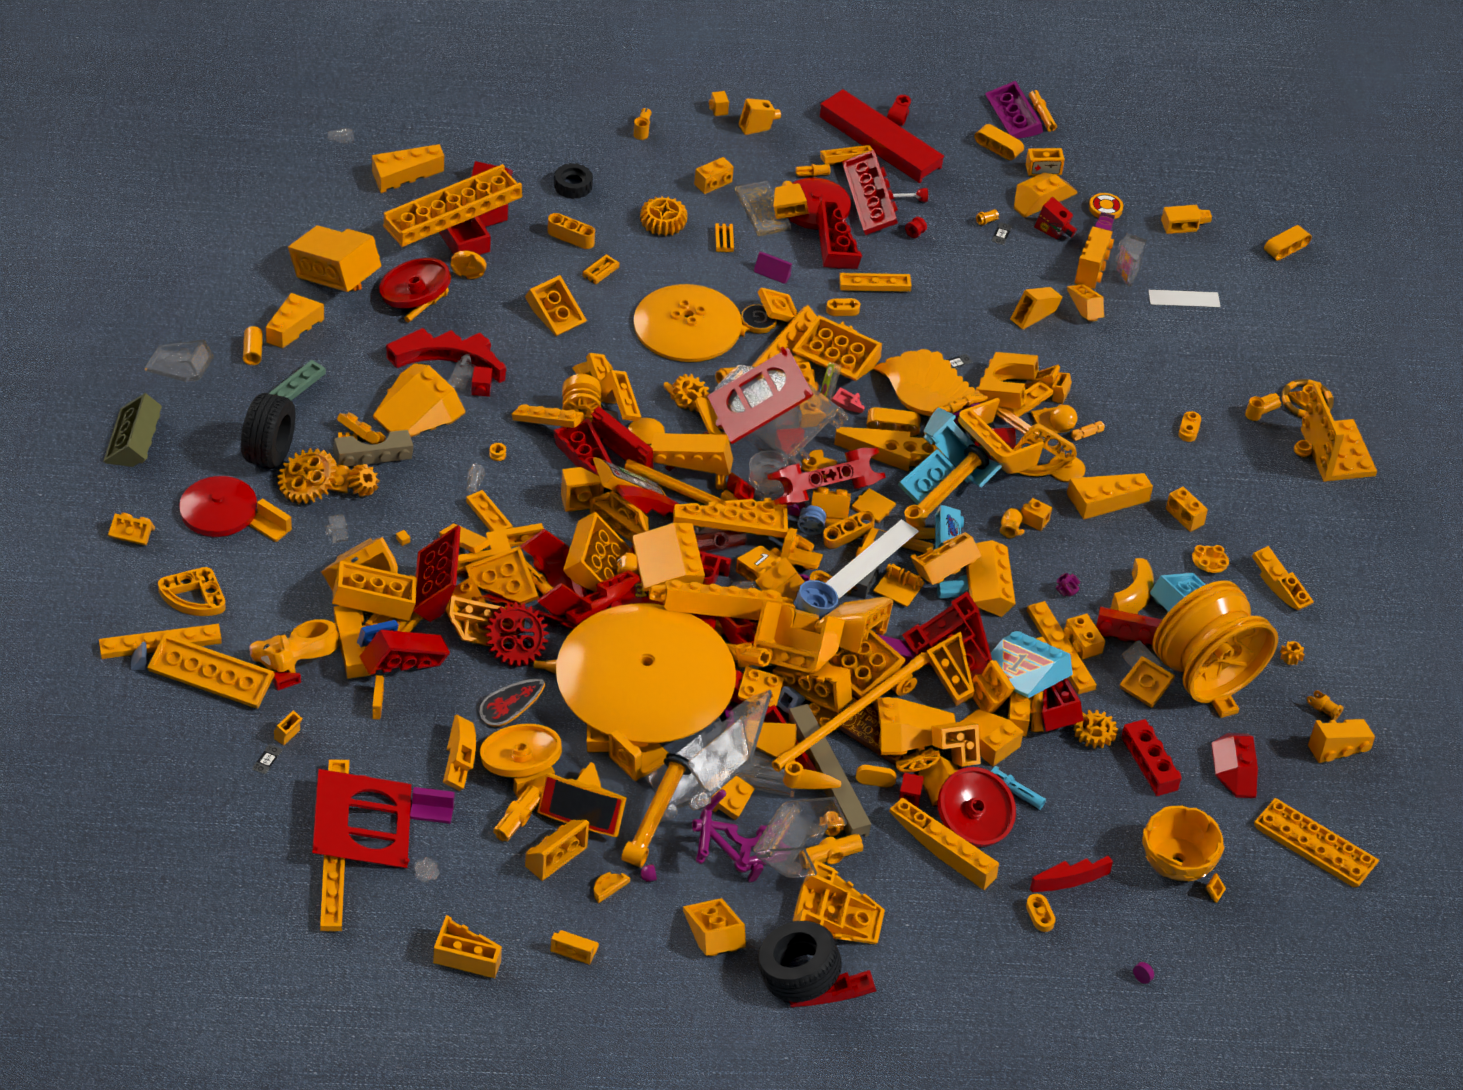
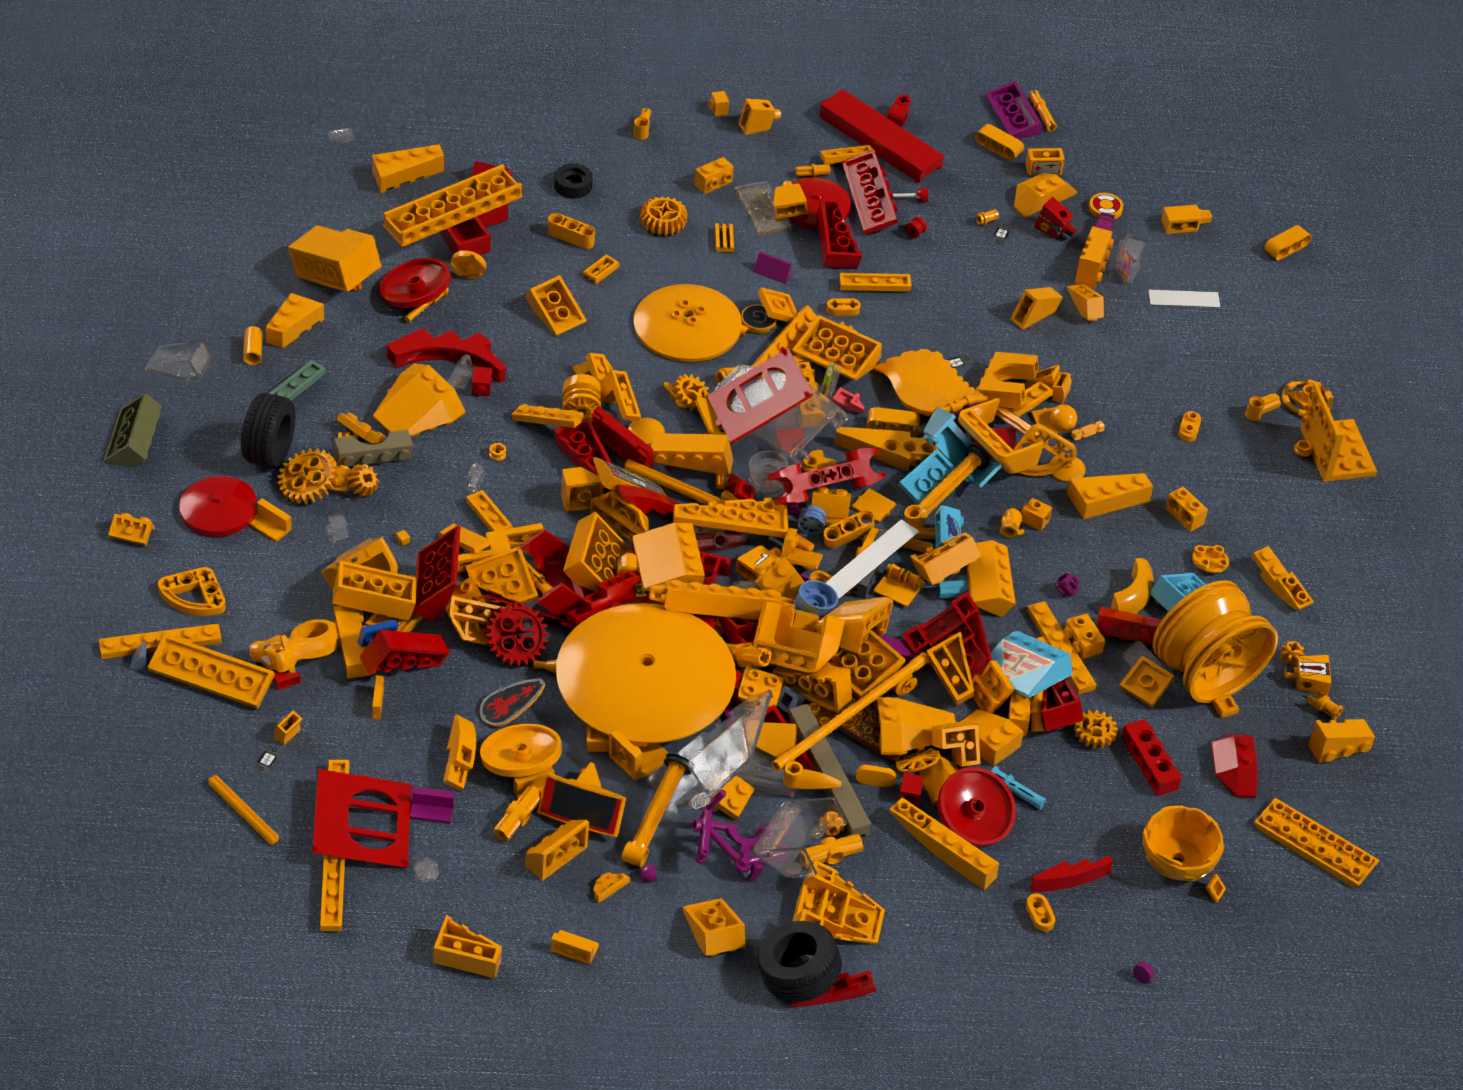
none -> light orange axle [208,775,279,845]
none -> light orange torso [1284,655,1331,696]

